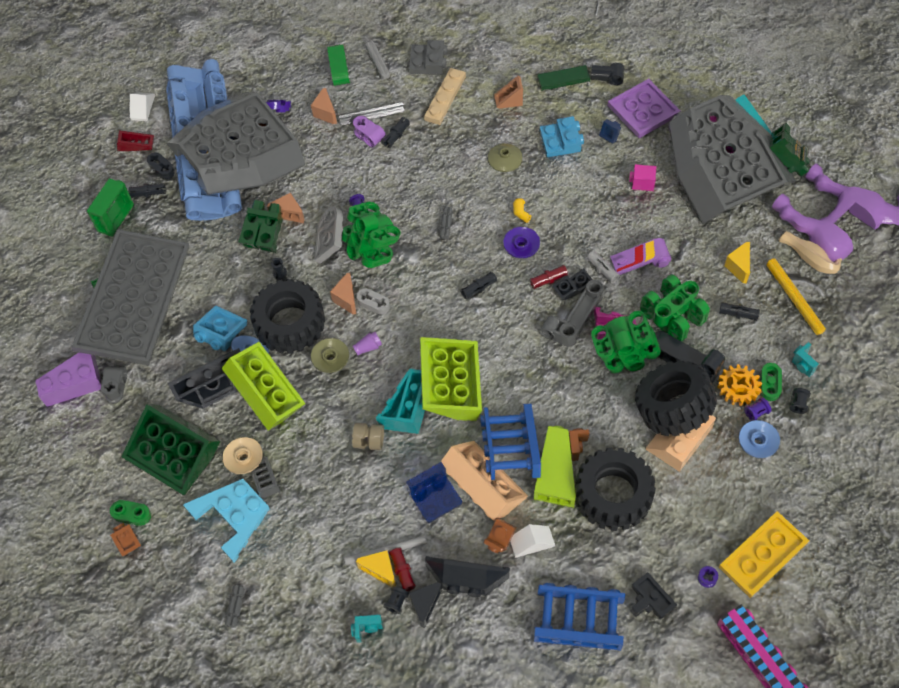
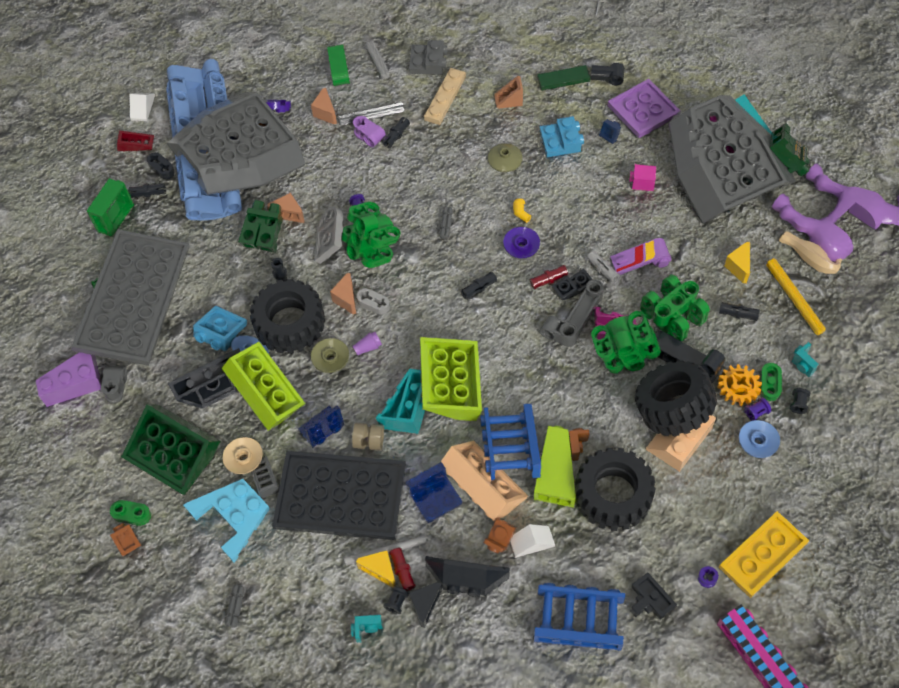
none -> black plate [272,451,406,540]
none -> clear blue bracket [298,405,344,448]

